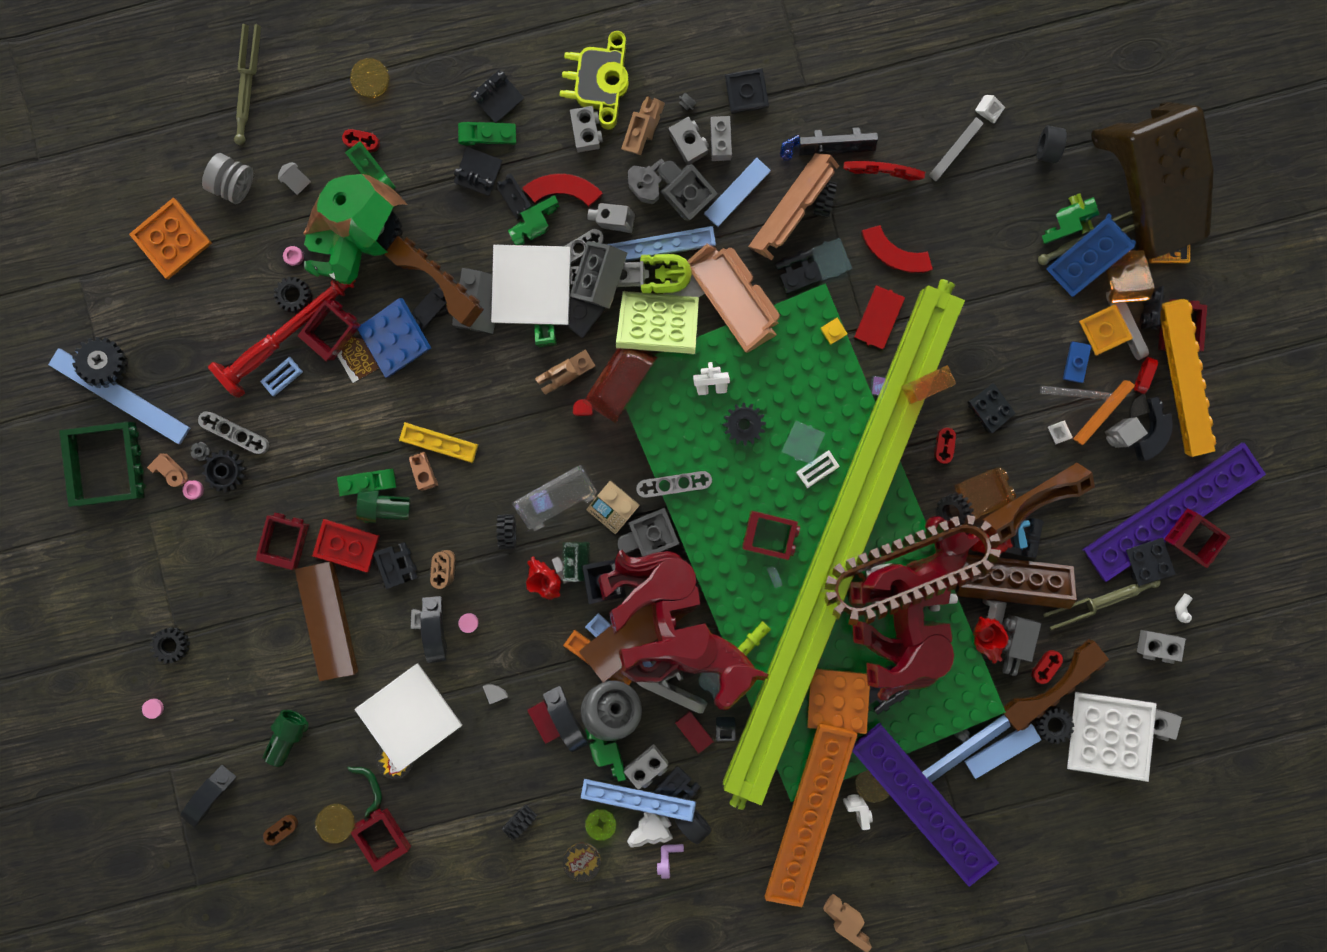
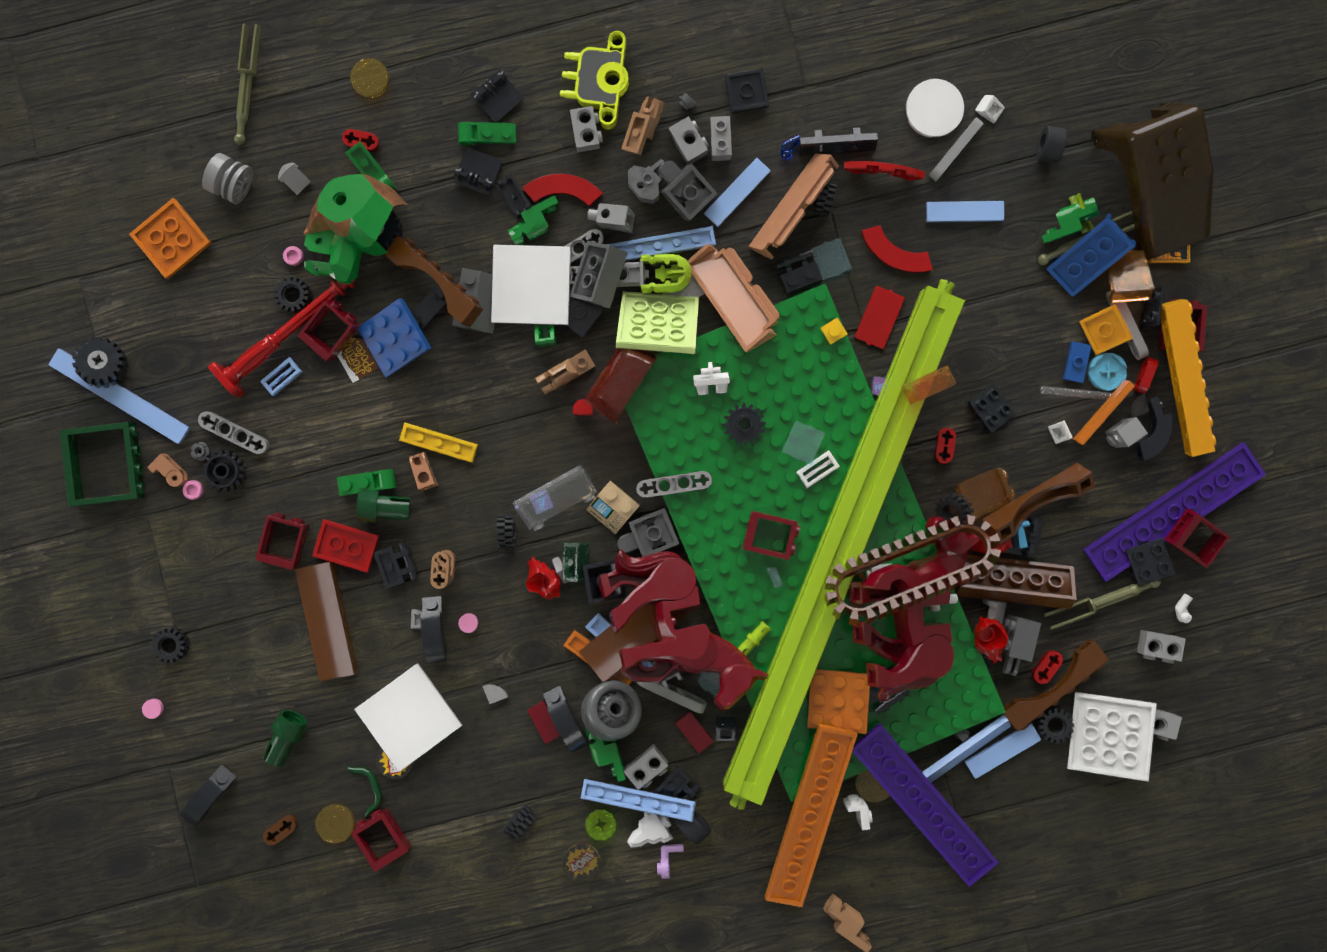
none -> white tile [906,79,964,138]
none -> light blue tile [926,201,1004,222]
none -> medium azure tile [1087,353,1127,391]

